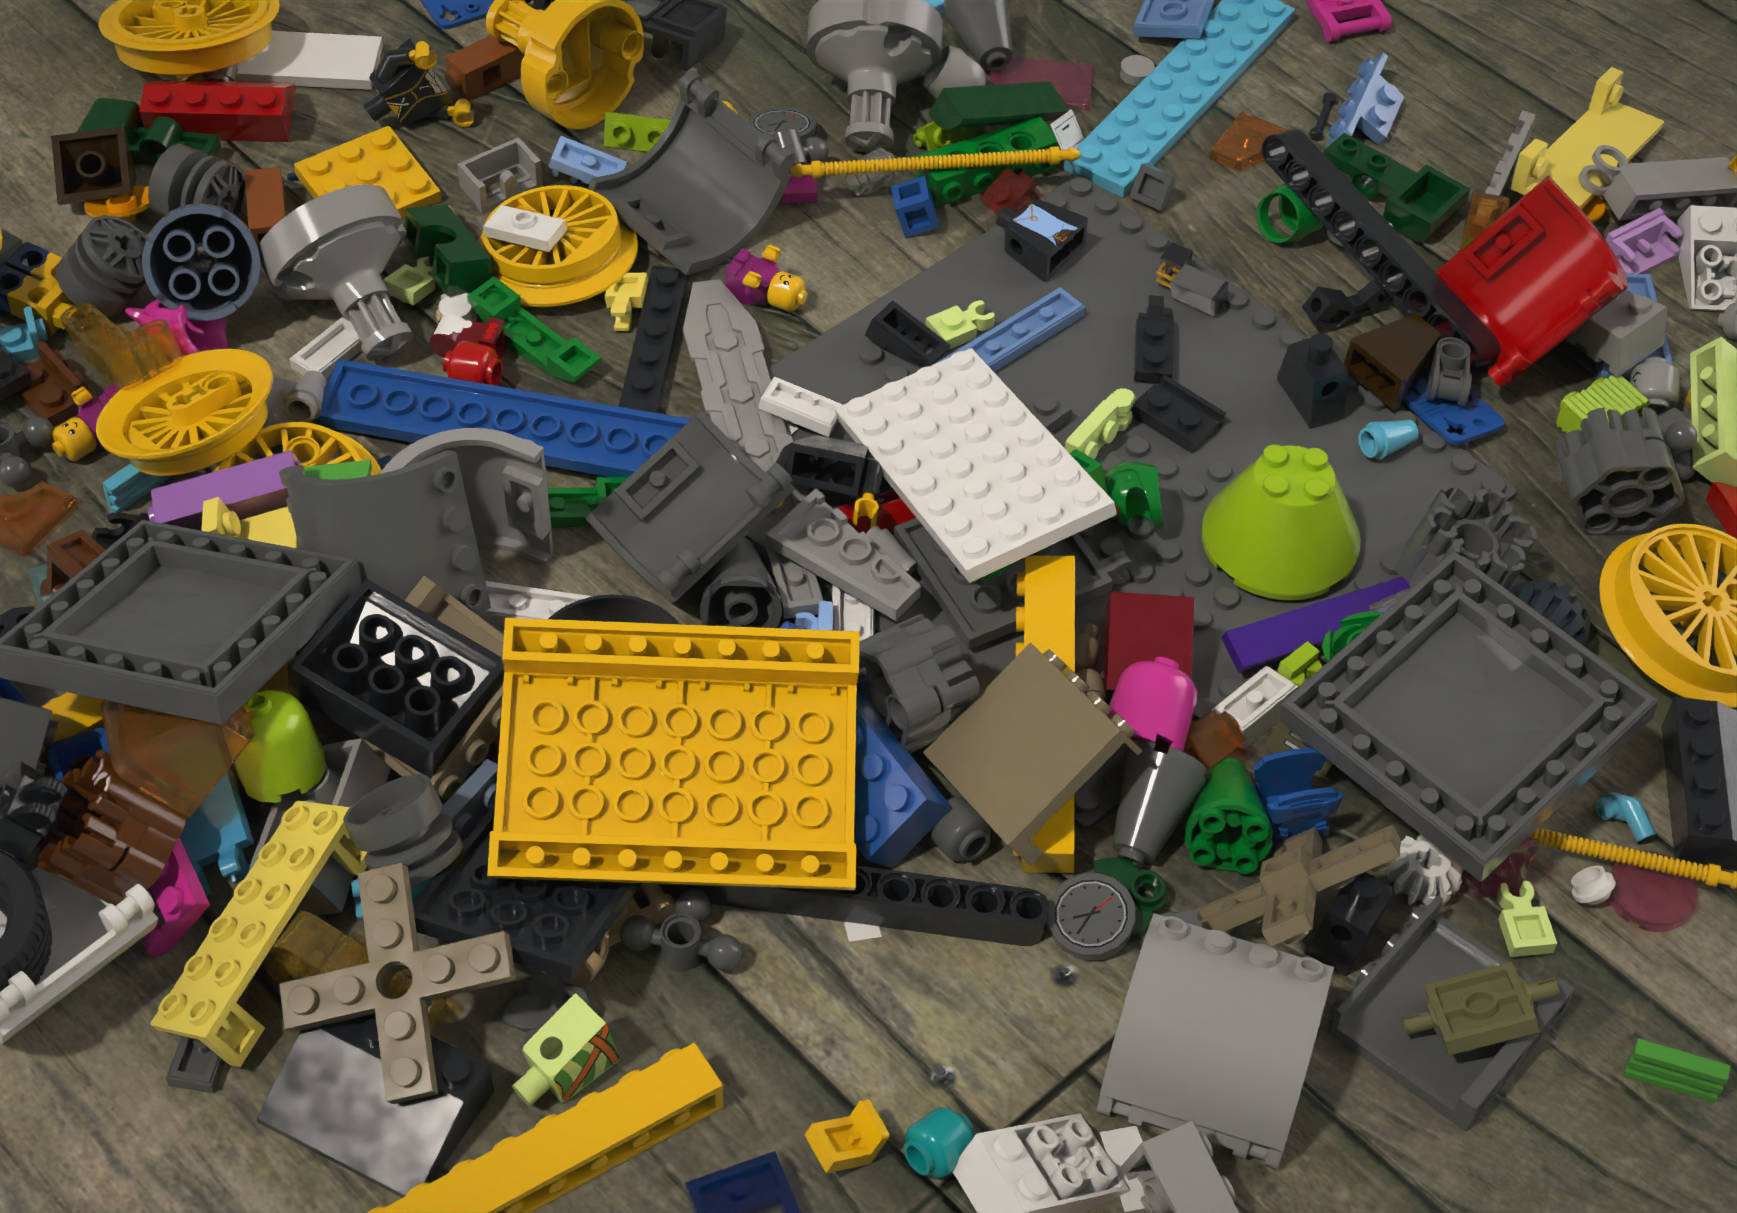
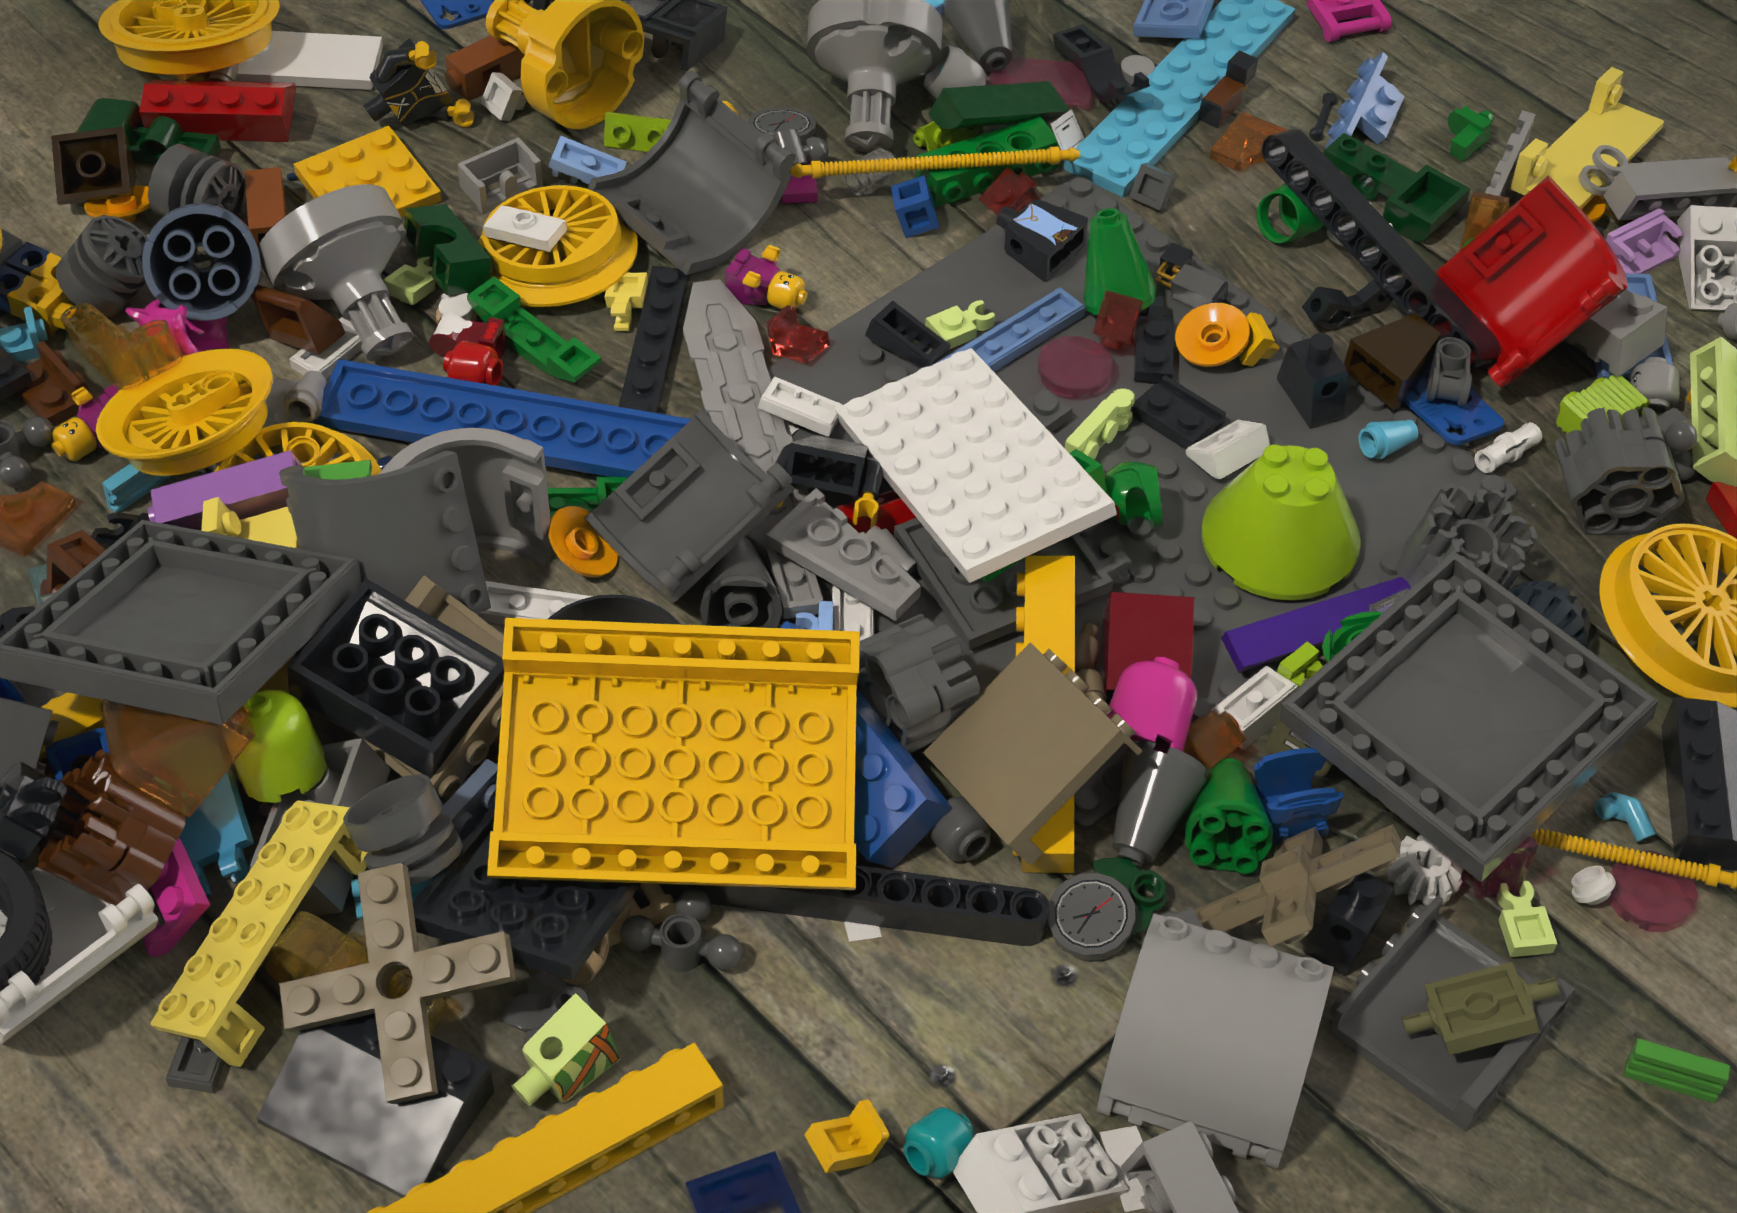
none -> reddish brown tile [251,284,345,355]
none -> white tile [480,72,527,121]
none -> light orange dish [548,506,618,578]
none -> clear red bracket [766,305,830,364]
none -> clear pink tile [1037,336,1113,398]
none -> black piece [1053,24,1150,102]
none -> green cone [1083,208,1156,317]
none -> clear red bracket [1093,290,1143,351]
none -> light orange dish [1175,303,1250,367]
none -> white slope [1185,420,1270,479]
none -> piece [1198,50,1258,128]
none -> yellow tile [1238,312,1280,367]
none -> green piece [1448,105,1494,162]
none -> white pin [1474,422,1542,473]

